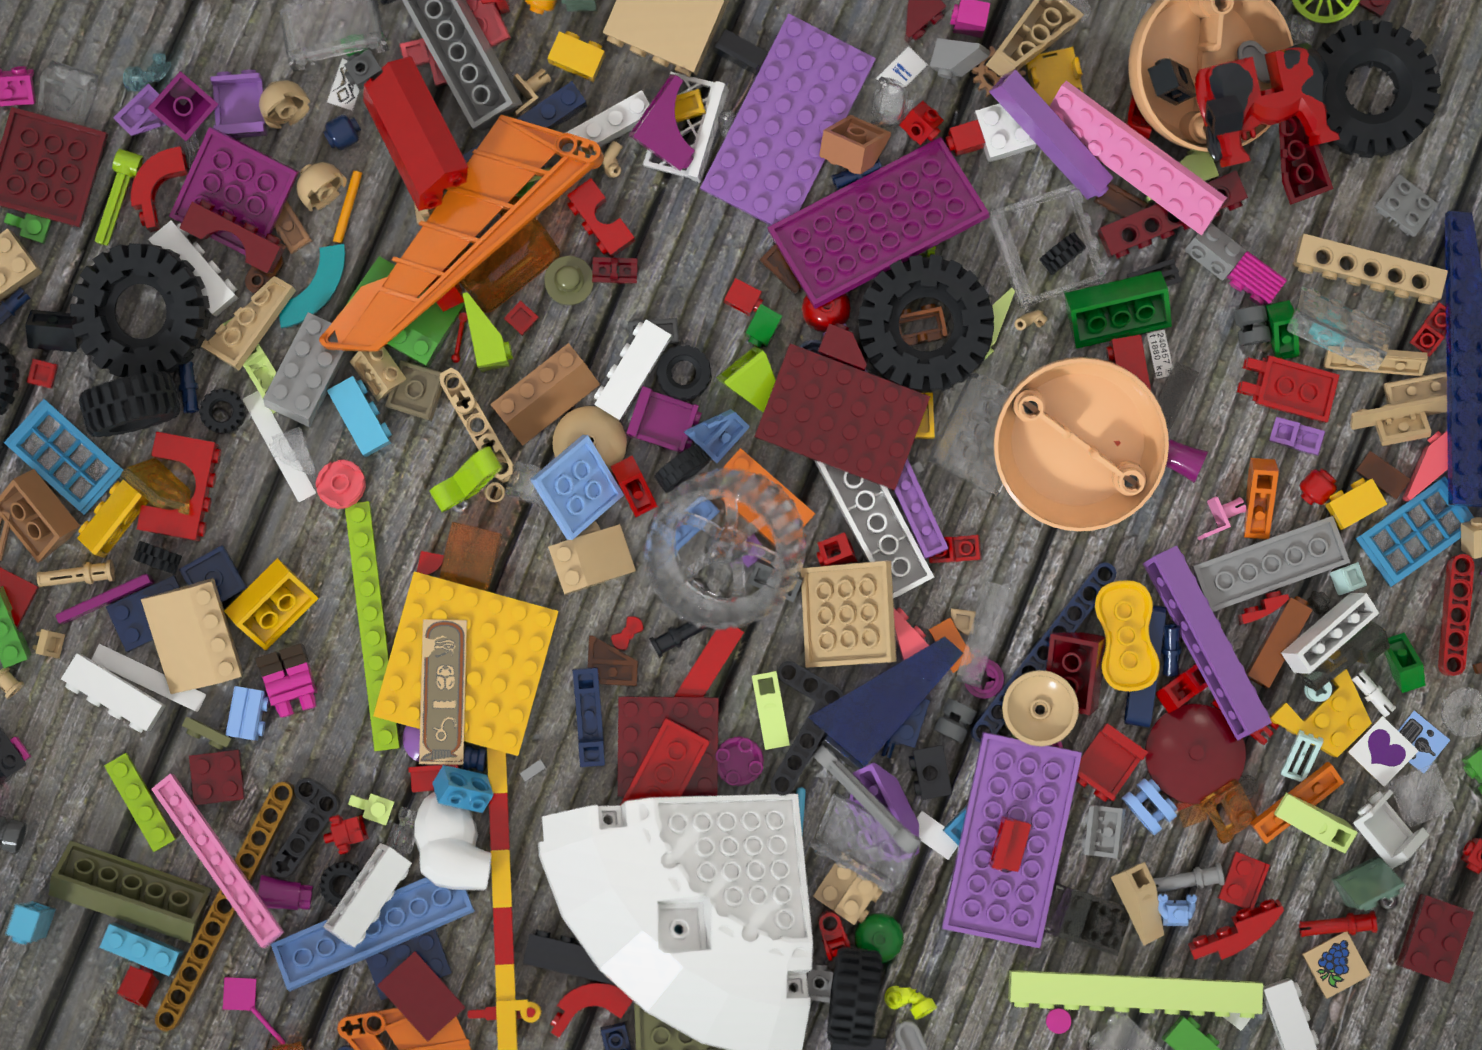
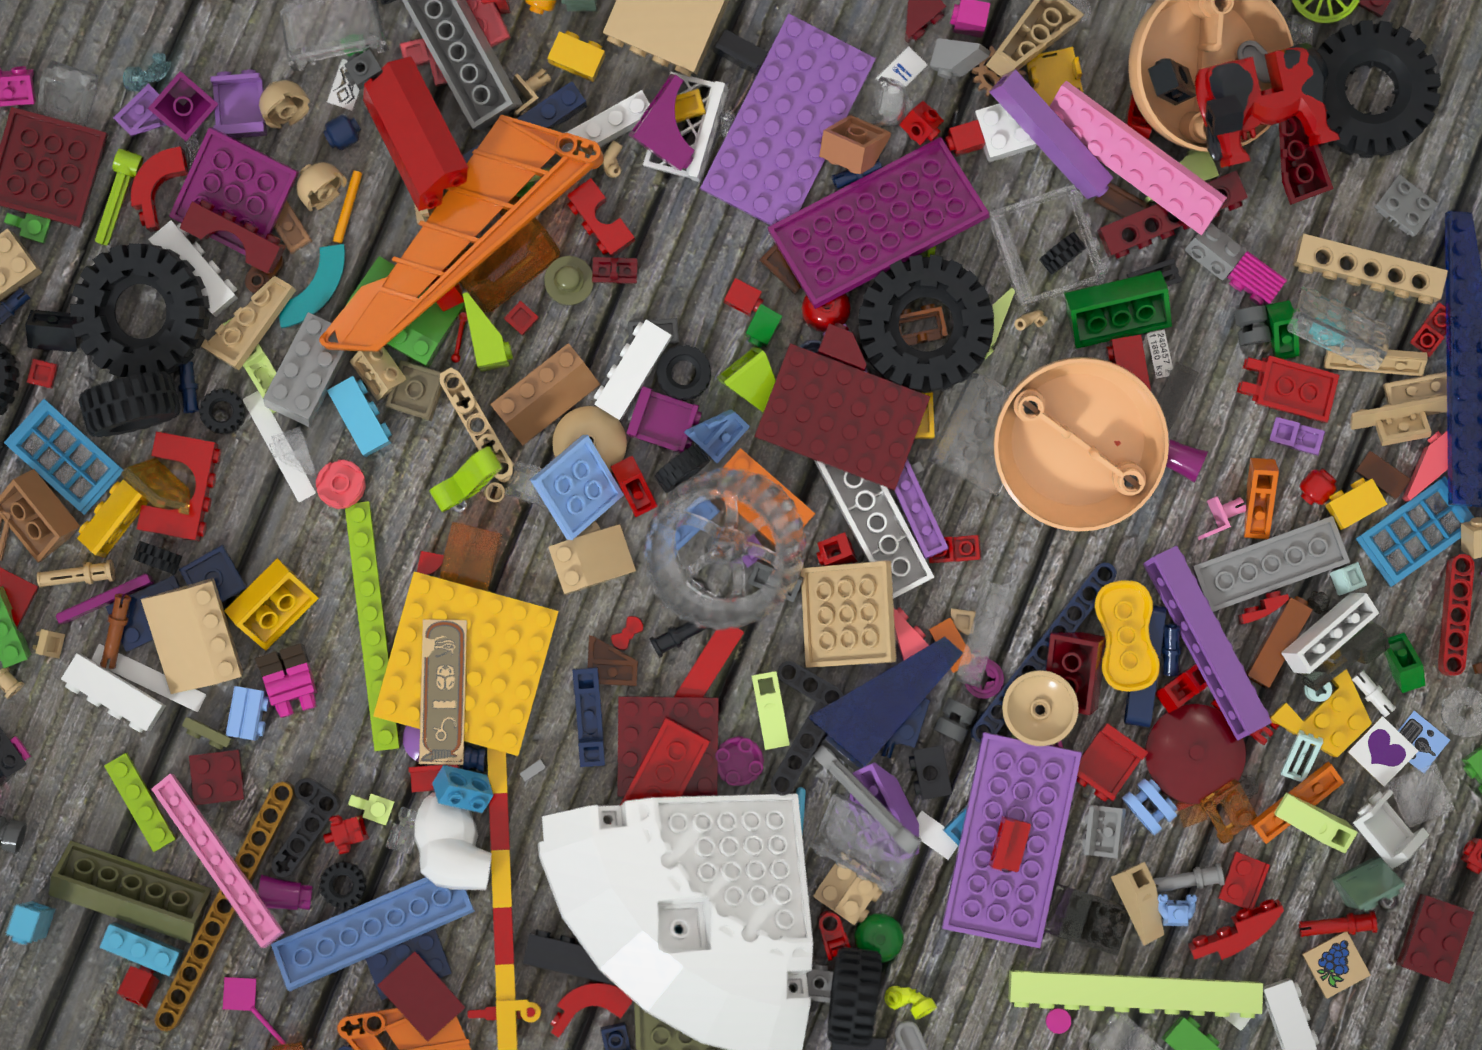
white brick [323,843,412,948] -> none
none -> dark orange pin [100,593,131,669]

